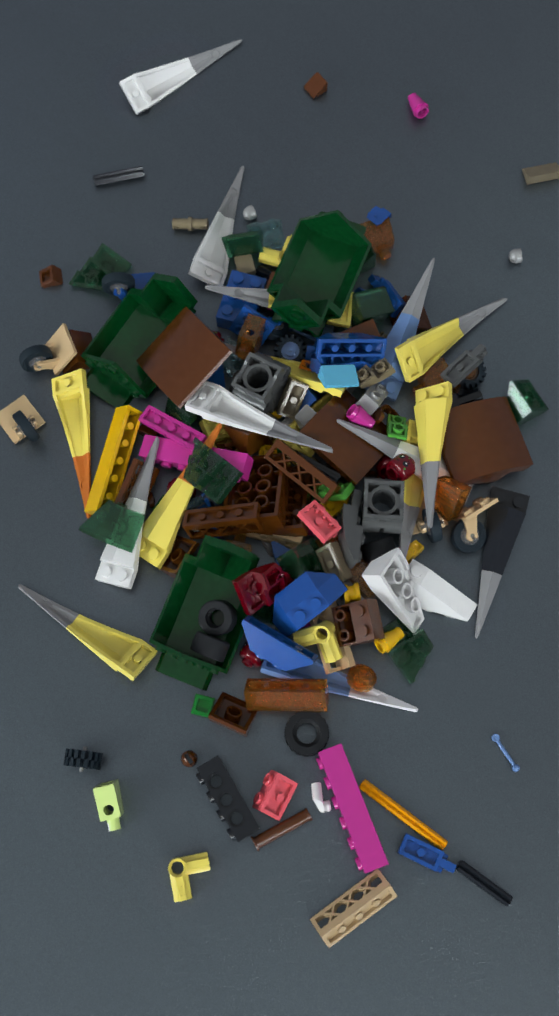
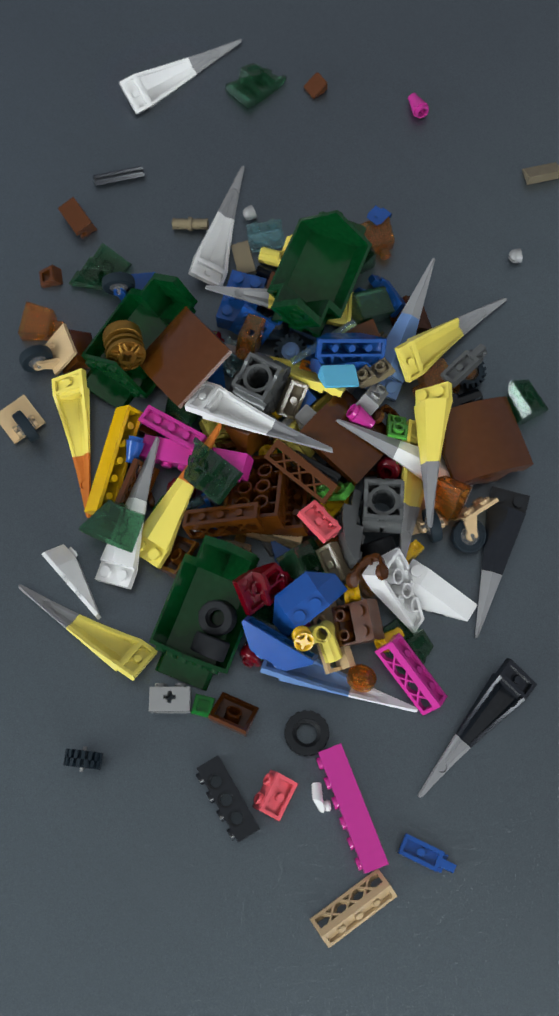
yellowish green torso [93,779,124,831] -> none
light yellow piece [168,851,210,902] -> none
reddish brown hinge [181,750,198,767] -> none
clear green slope [222,229,263,258] -> none
clear orange brick [244,678,330,712] -> none
reddish brown pin [251,808,312,852] -> none
light orange axle [359,779,448,850] -> none
dark red head [386,454,415,481] -> none
black axle [455,860,513,906] -> none
medium blue hinge [491,734,520,772] -> none
none -> clear orange torso [18,302,65,341]
none -> white wedge [41,544,101,620]
none -> reddish brown hinge [58,197,97,238]
none -> pearl gold wheel [103,320,146,371]
none -> blue cone [126,435,145,463]
none -> light grey brick [149,683,192,714]
none -> clear green slope [225,63,287,108]
none -> clear light blue bar [290,319,357,366]
none -> yellow wheel [291,626,314,651]
none -> reddish brown piece [346,553,389,589]
none -> dark pink fence [375,633,447,715]
none -> black plate [417,658,537,798]

